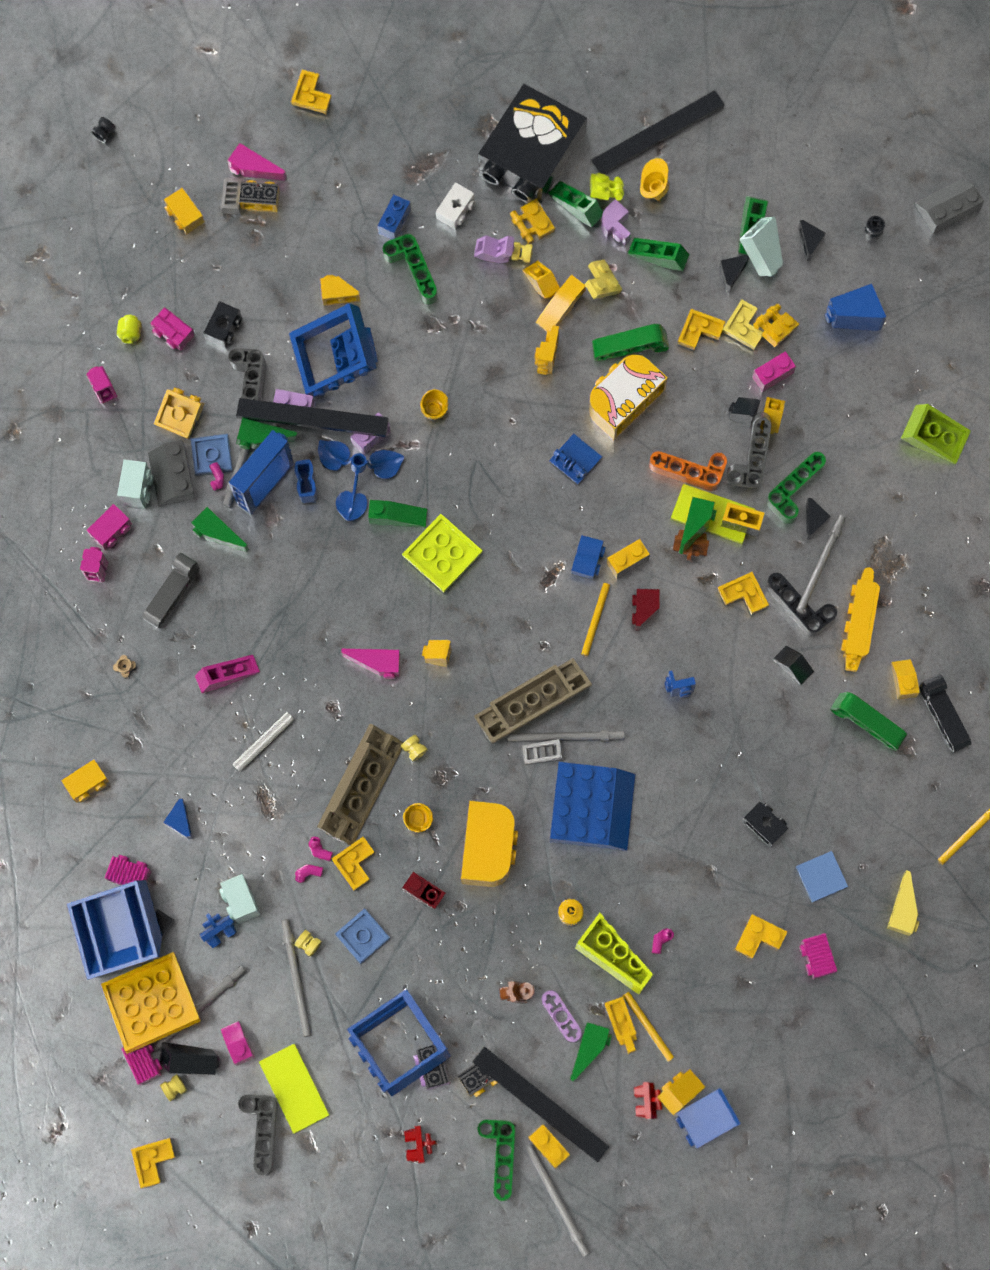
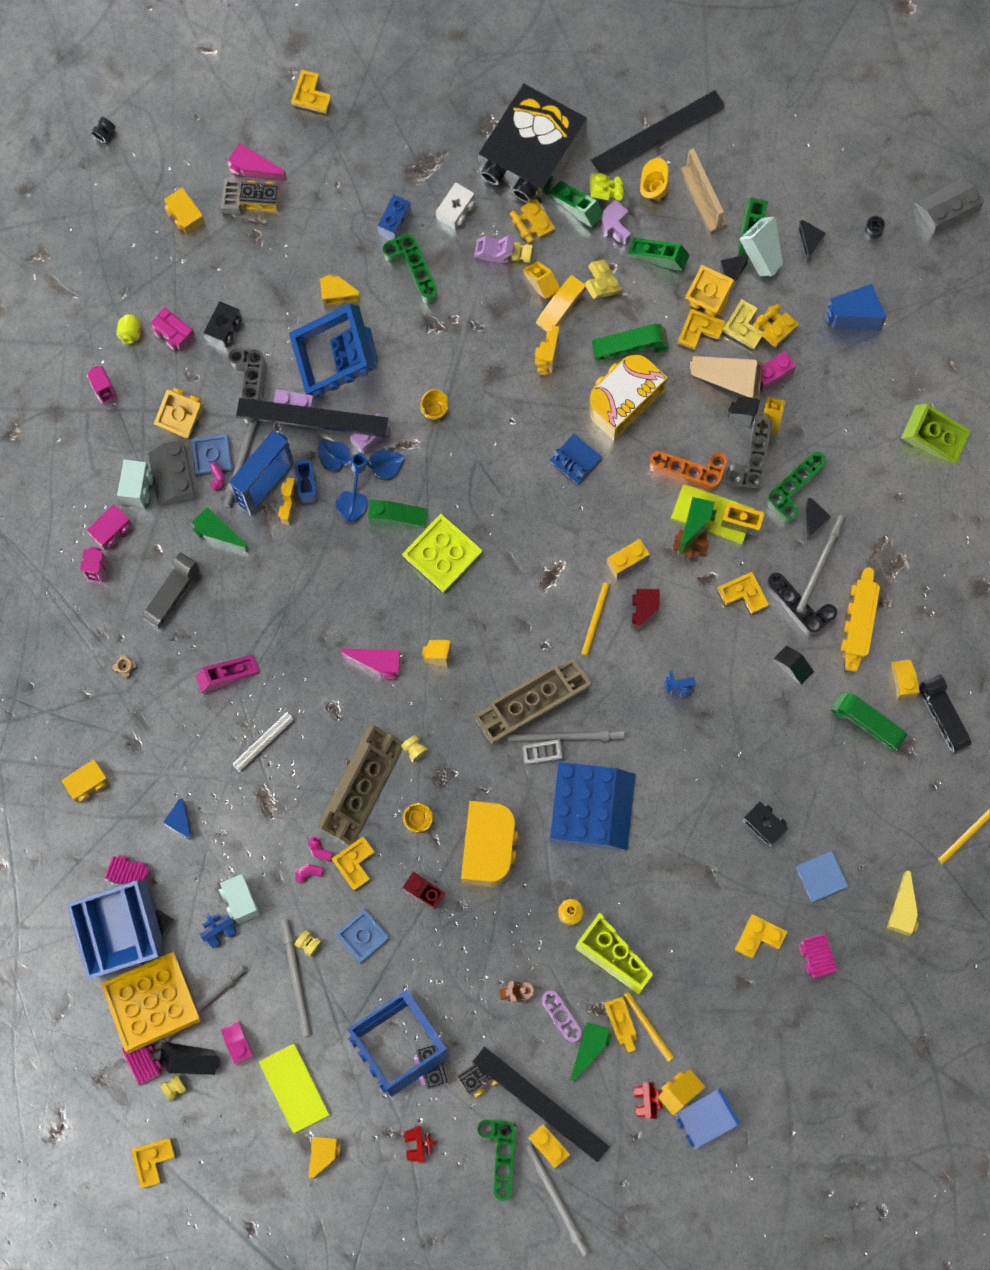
green slope [236,418,297,450] -> none
dark grey beam [238,1095,278,1176] -> none
blue brick [571,535,606,580] -> none
dark pink arm [652,928,674,954] -> none
none -> yellow plate [278,477,297,525]
none -> yellow slope [309,1137,341,1179]
none -> tan fence [680,148,727,234]
none -> yellow plate [685,265,736,317]
none -> tan slope [689,356,763,399]

